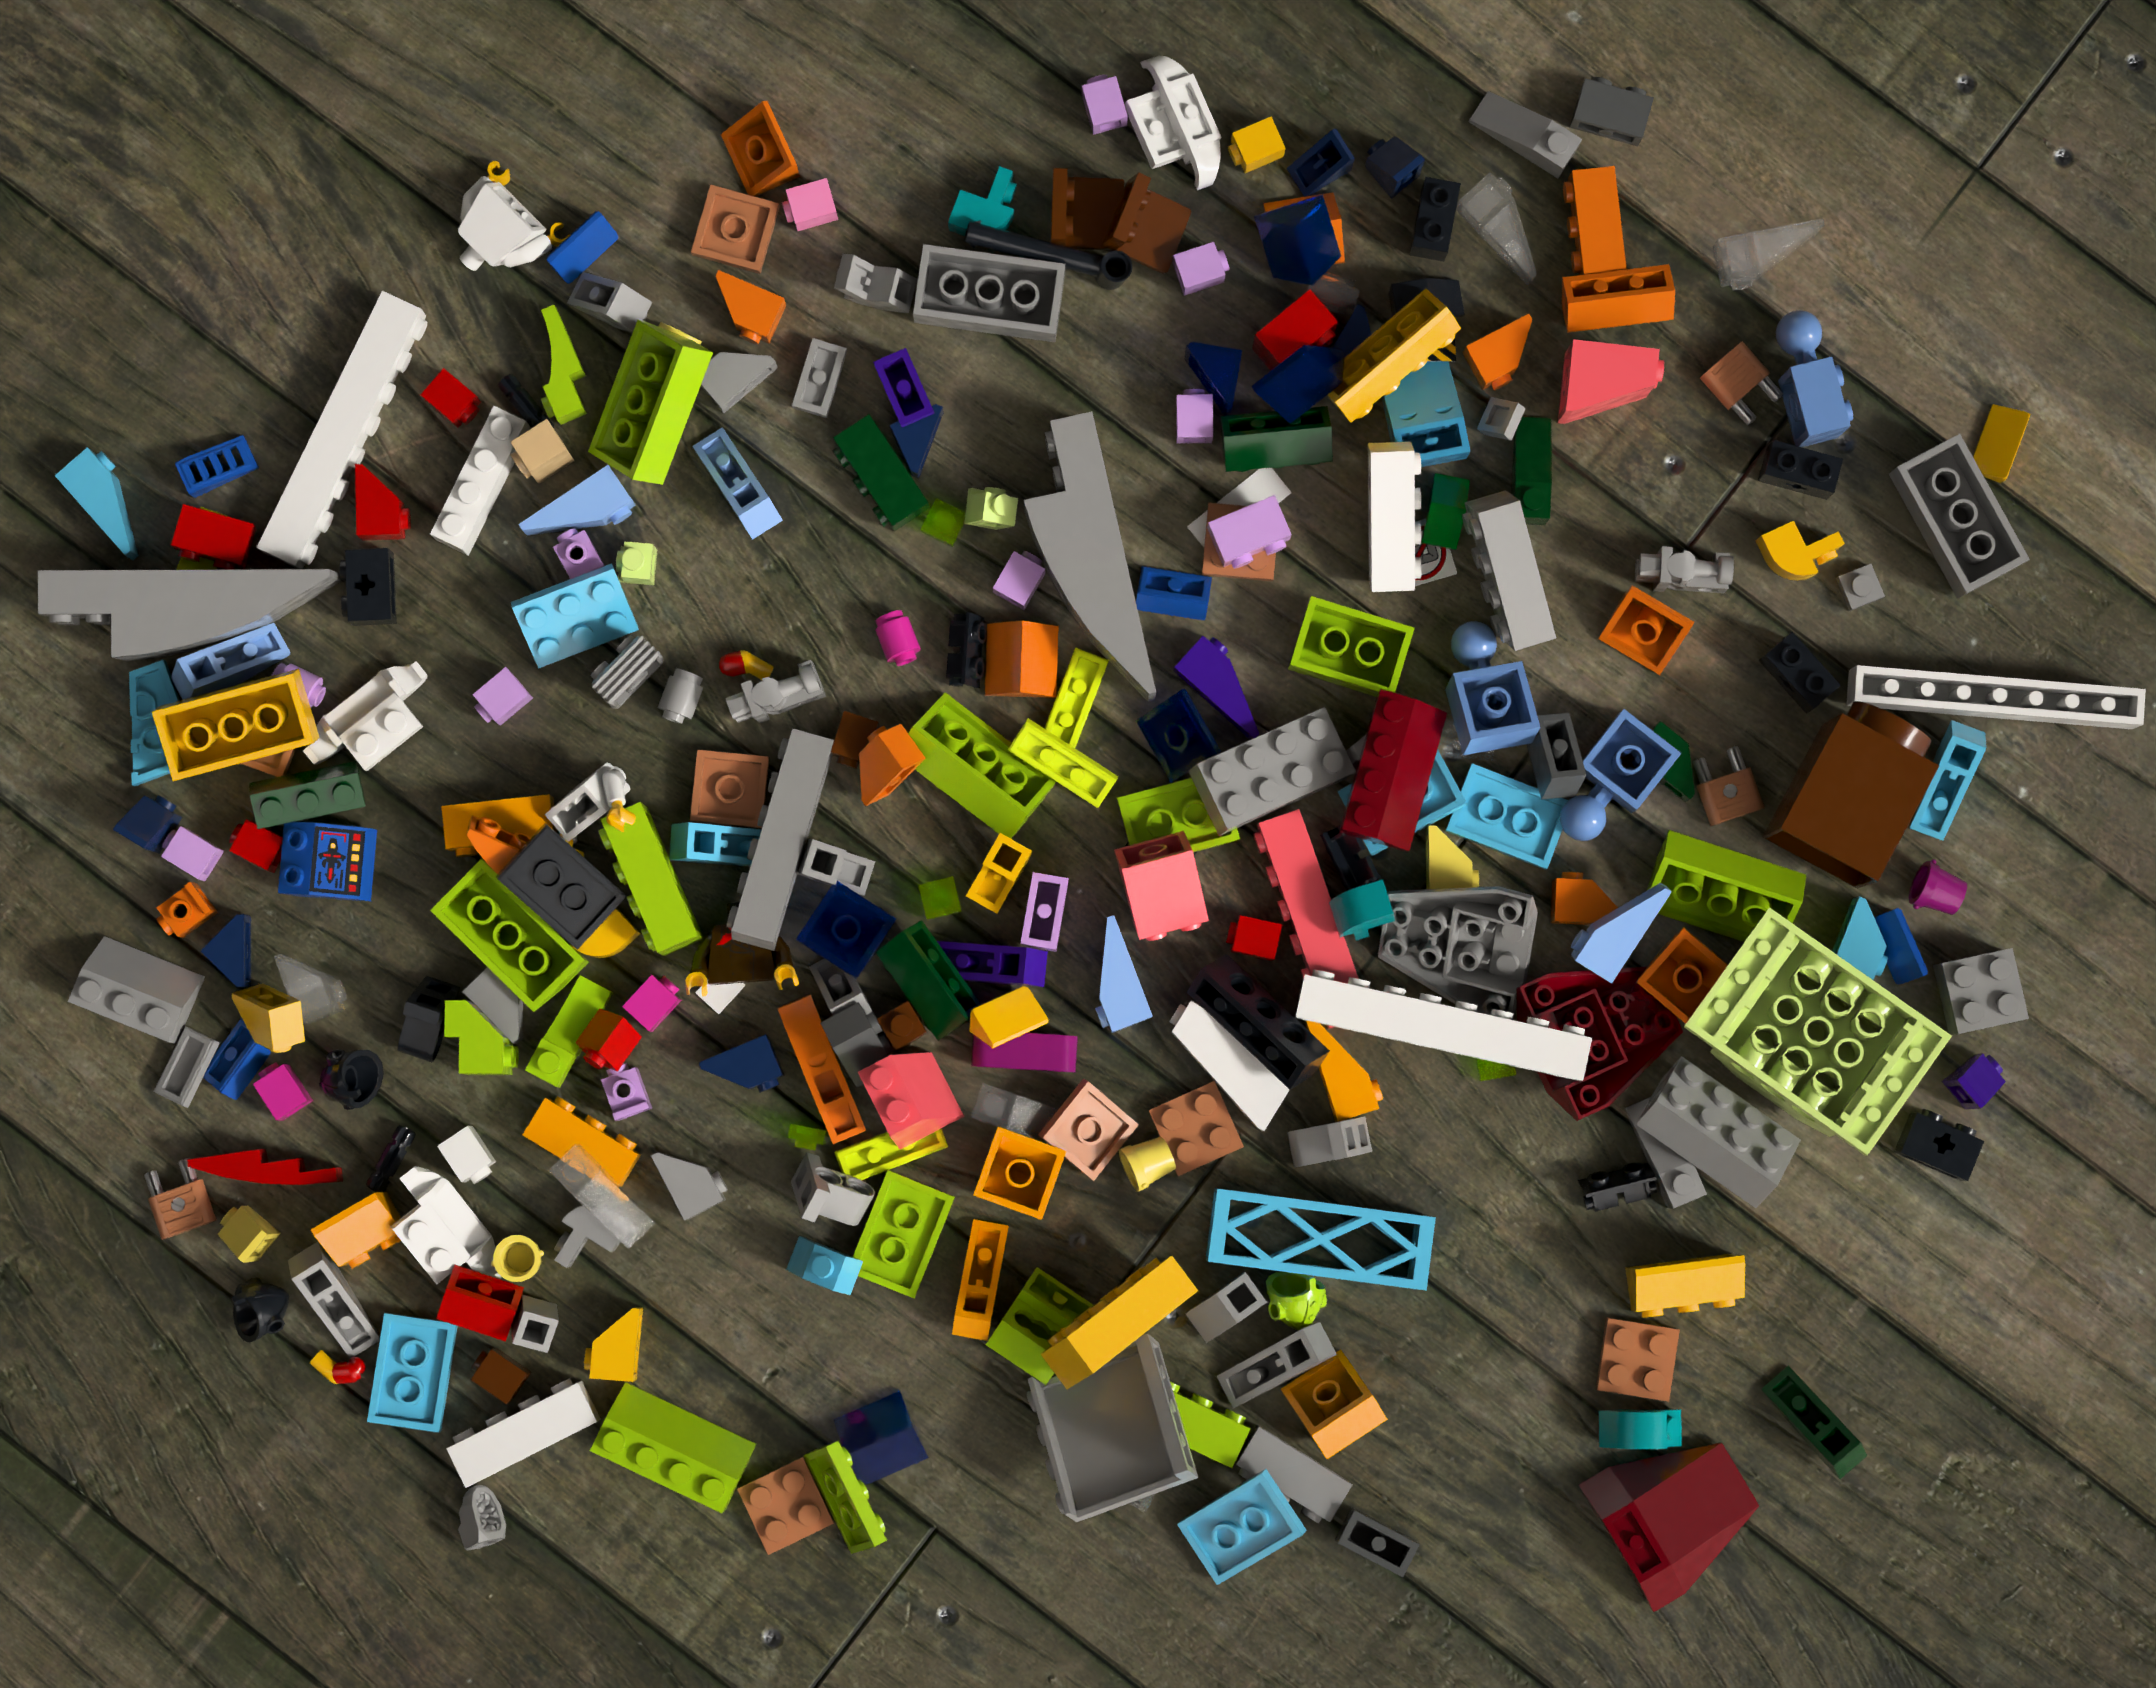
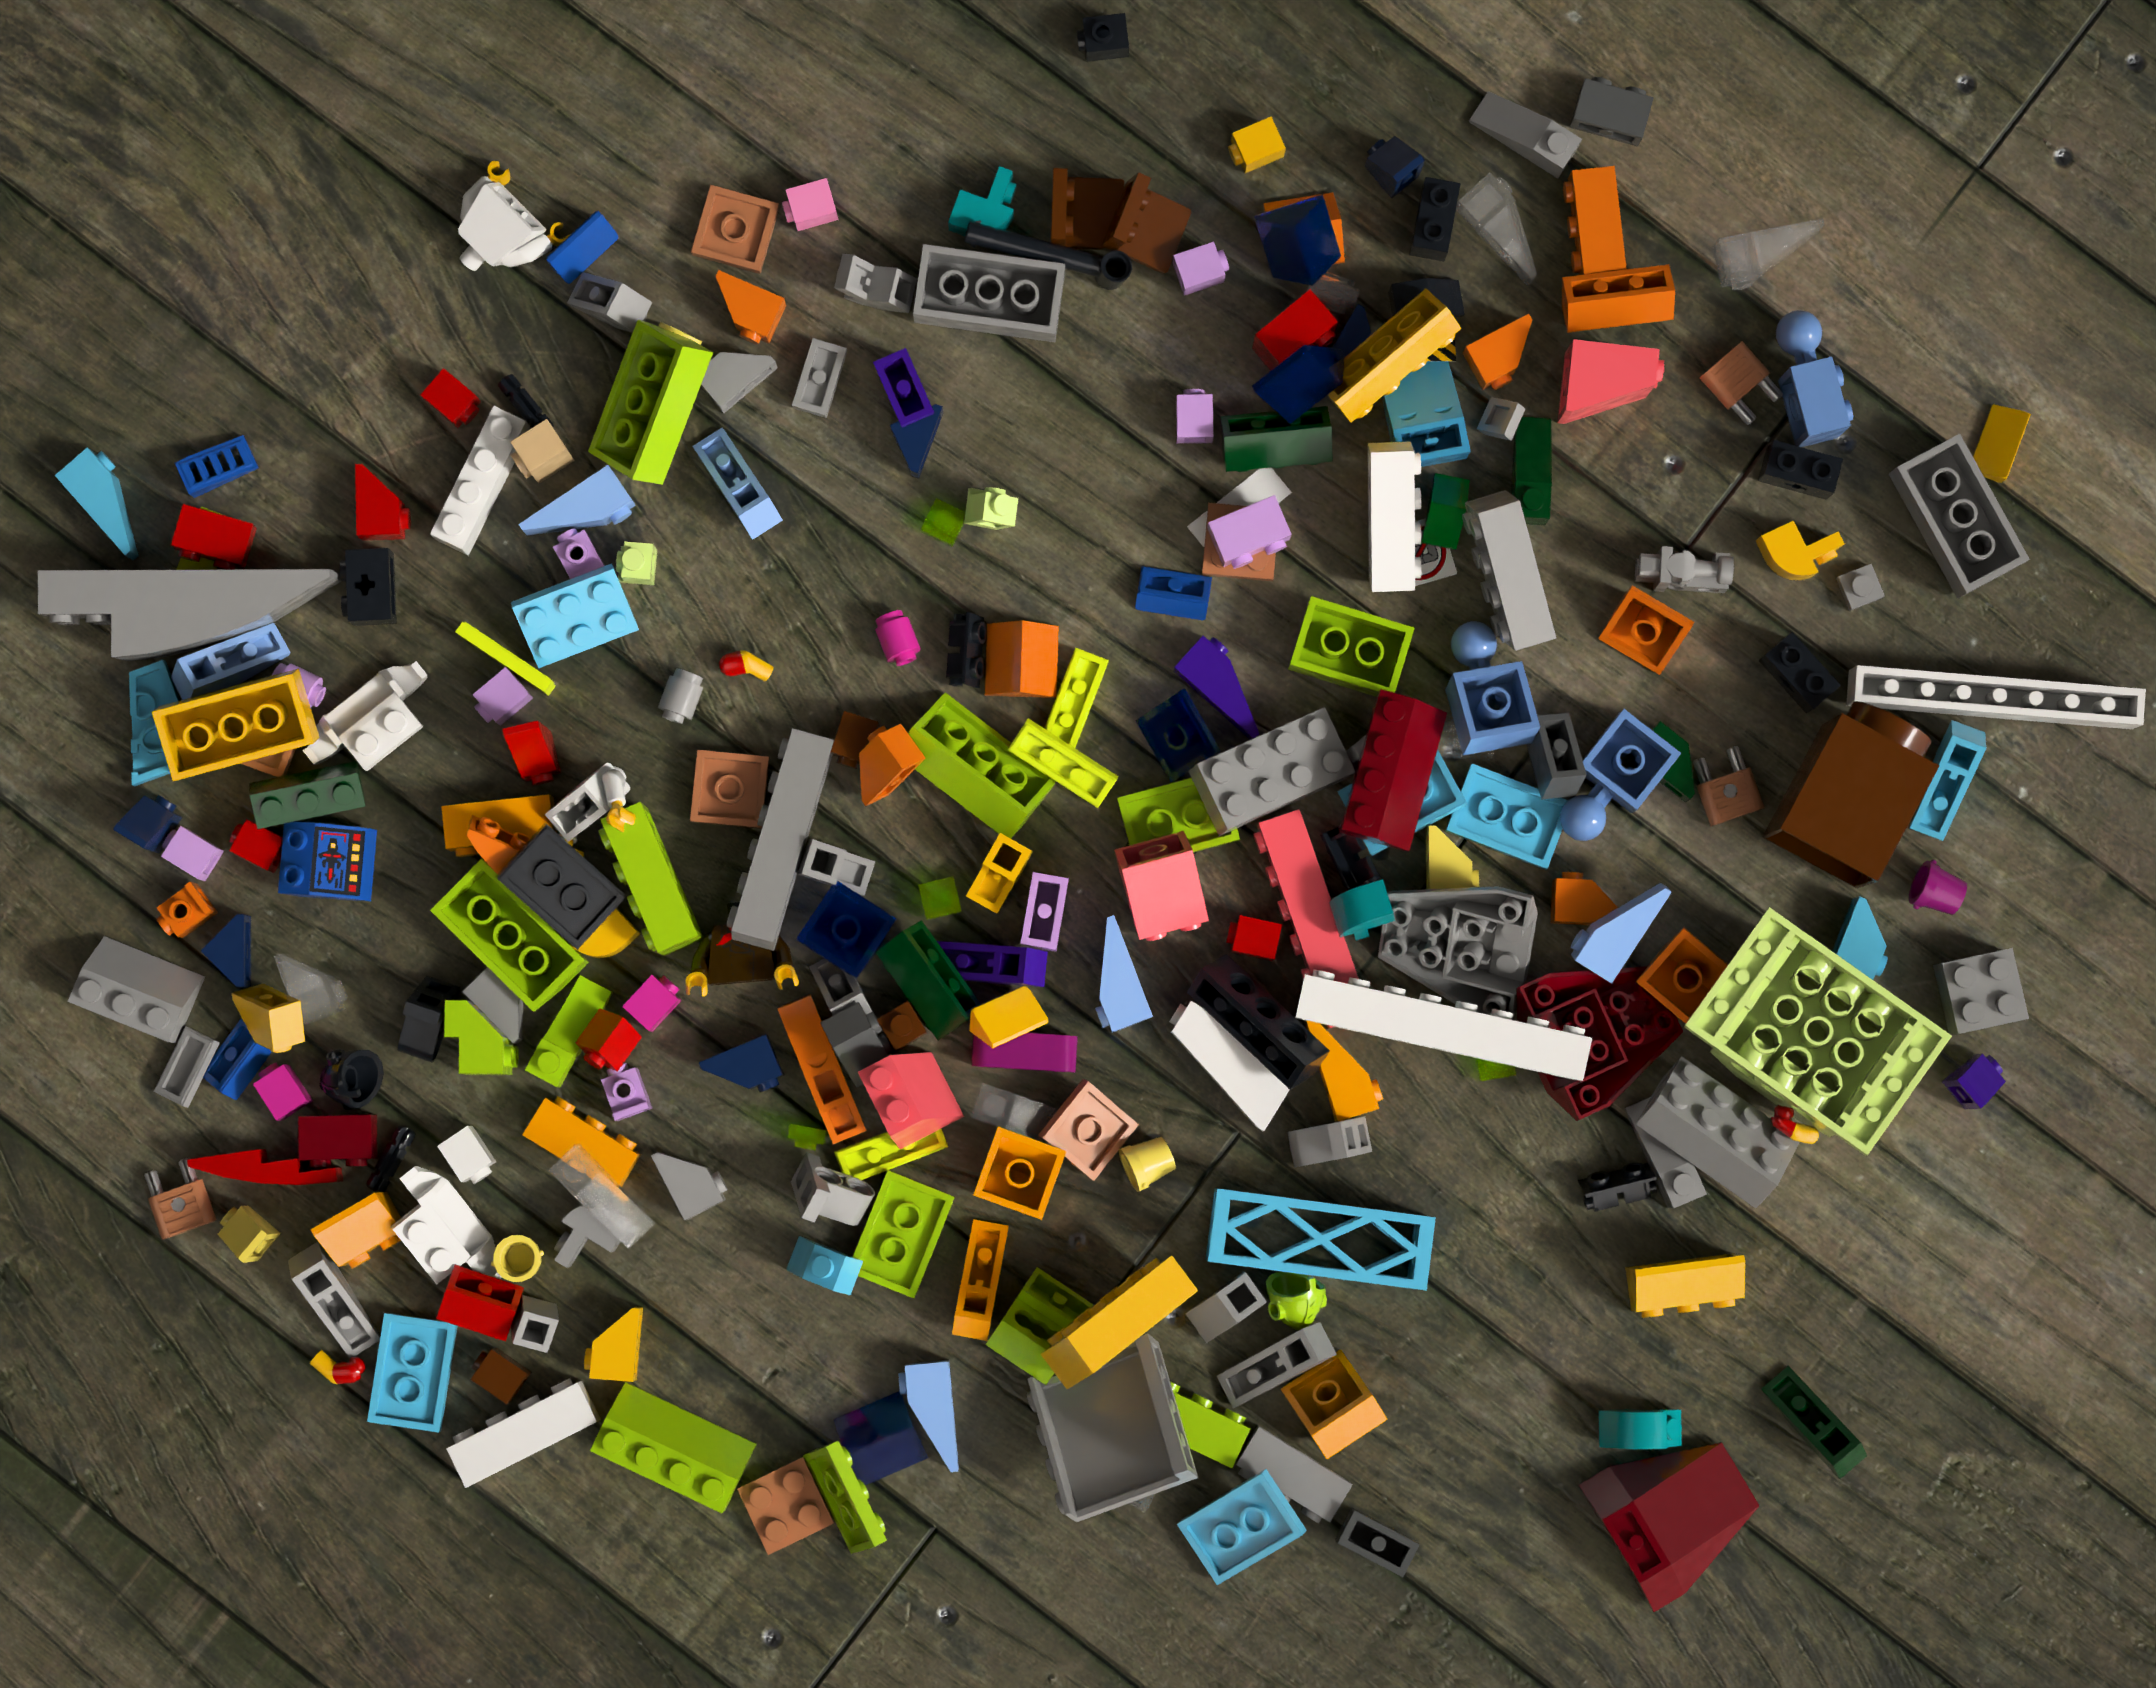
black helmet [232,1277,289,1343] -> none
white brick [256,291,427,569] -> none
light grey rock [458,1485,506,1551] -> none
lime slope [541,305,587,425] -> none
light grey brick [591,635,663,709] -> none
medium azure slope [669,822,761,866] -> none
white sticker [695,979,745,1014] -> none
orange slope [720,101,800,197] -> none
light grey hips [725,660,826,723] -> none
dark green brick [832,414,930,532] -> none
lavender brick [993,551,1045,610] -> none
light grey slope [1023,411,1156,702] -> none
lavender brick [1082,75,1128,135] -> none
white plate [1124,55,1222,190] -> none
nougat plate [1148,1081,1244,1176] -> none
clear blue slope [1184,342,1242,416] -> none
dark blue slope [1286,129,1355,197] -> none
nougat plate [1596,1318,1680,1402] -> none
lime slope [1647,830,1806,942] -> none
blue slope [1874,908,1928,985] -> none
black brick [1894,1109,1984,1181] -> none
none -> dark red brick [298,1115,378,1167]
none -> neon yellow tile [455,622,555,696]
none -> red slope [502,720,561,785]
none -> light blue slope [898,1360,959,1472]
none -> black brick [1076,13,1129,62]
none -> arm [1771,1105,1819,1144]

